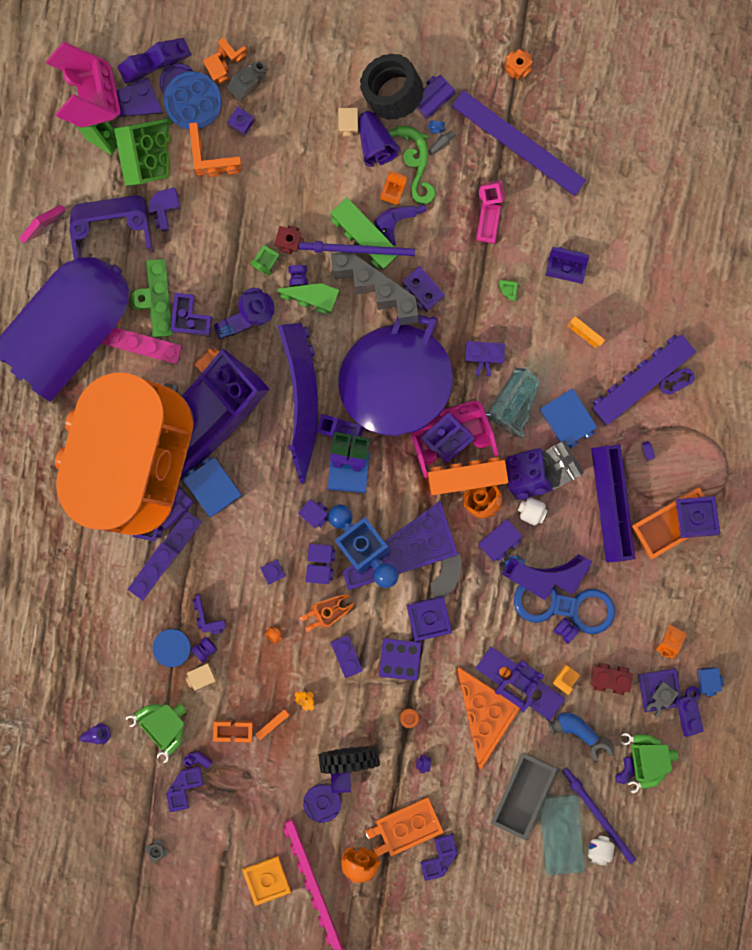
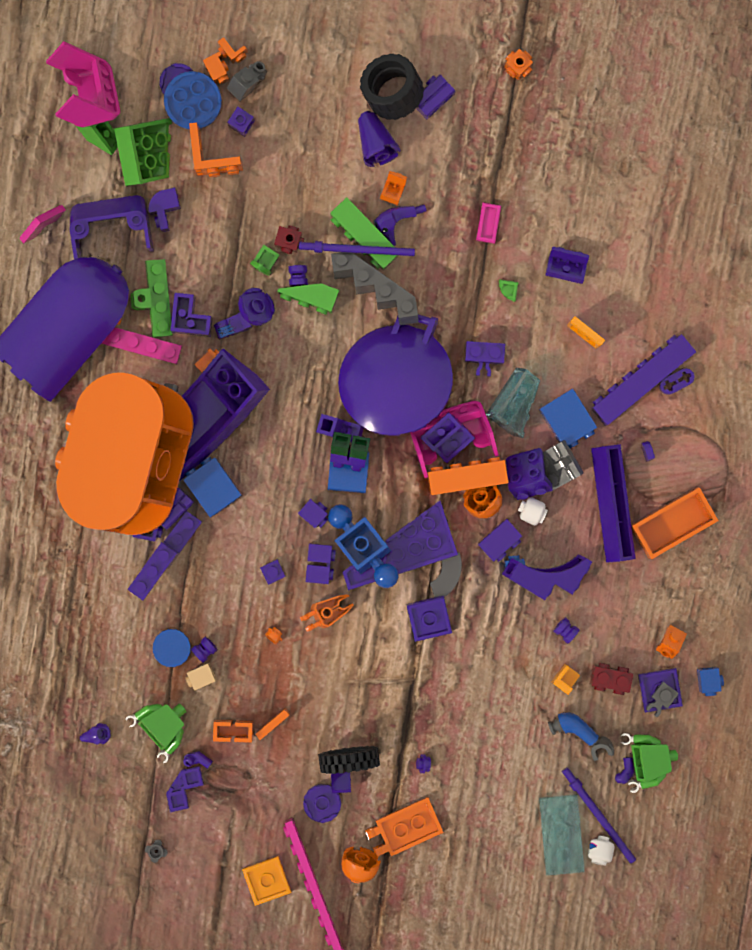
dark purple wing [116,77,163,118] -> none
dark purple arch [117,38,192,84] -> none
dark purple bracket [193,594,227,634] -> none
dark purple slope [278,323,318,484] -> none
light orange plant [295,691,315,711] -> none
dark purple brick [330,634,363,678] -> none
tan brick [338,108,358,138] -> none
dark purple tile [379,638,421,681] -> none
bright green plant [388,126,435,204] -> none
orange plate [400,709,419,728] -> none
dark purple brick [402,266,445,312] -> none
dark purple tile [420,833,457,881] -> none
blue plate [427,120,446,134] -> none
dark grey bar [429,130,455,155] -> none
dark purple tile [452,91,586,197] -> none
orange tile [457,667,520,769] -> none
dark purple piece [475,646,565,721] -> none
dark pink brick [479,180,506,205] -> none
dark grey piece [491,753,560,841] -> none
blue bar [514,585,615,634] -> none
dark purple hinge [676,496,720,538] -> none
dark purple hinge [676,686,704,737] -> none

